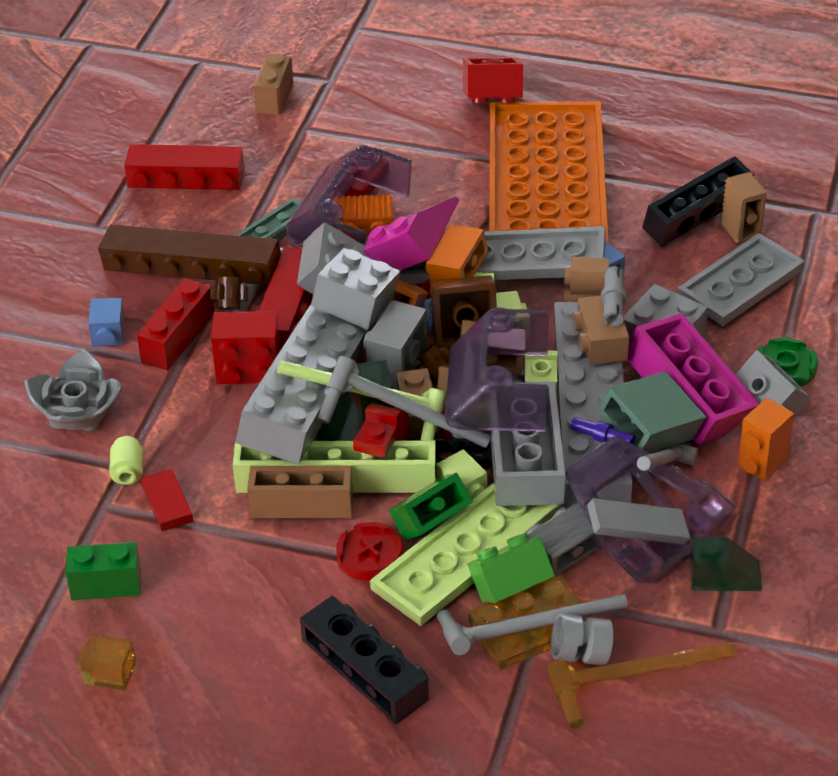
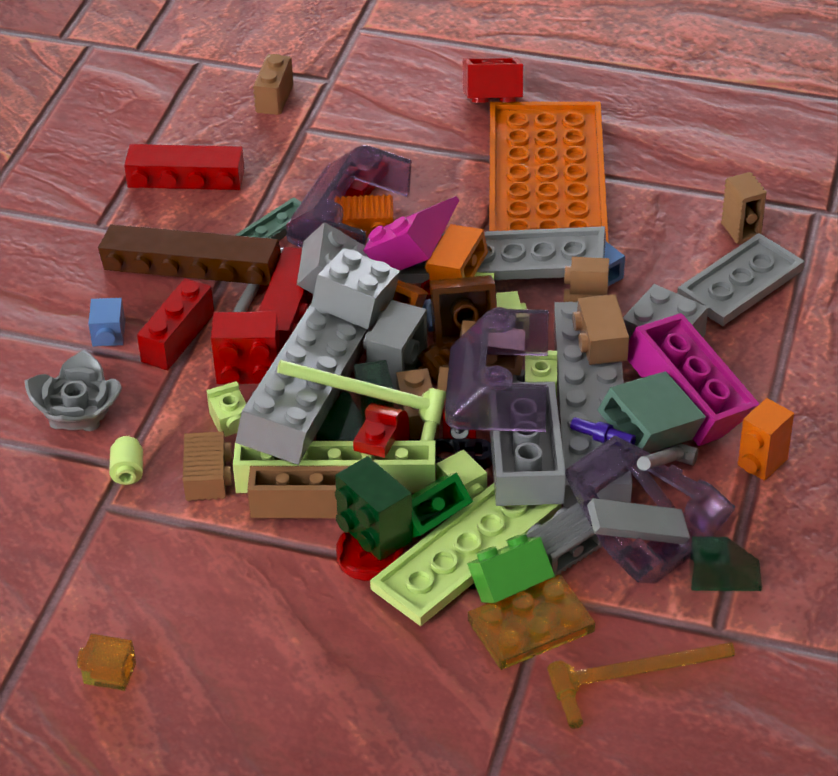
green brick [65,542,141,600] -> none
red tile [140,469,193,531] -> none
reddish brown gear [210,277,248,310] -> none
black brick [300,595,429,724] -> none
light grey bar [316,356,491,448] -> none
light grey bar [437,594,628,655] -> none
light grey wheel [551,613,613,666] -> none
light grey pin [601,266,626,327] -> none
black brick [642,156,755,247] -> none
light grey brick [735,350,811,417] -> none
green tile [757,338,818,387] -> none
none -> medium nougat brick [183,431,232,501]
none -> yellowish green brick [206,381,246,437]
none -> dark green brick [335,456,412,561]

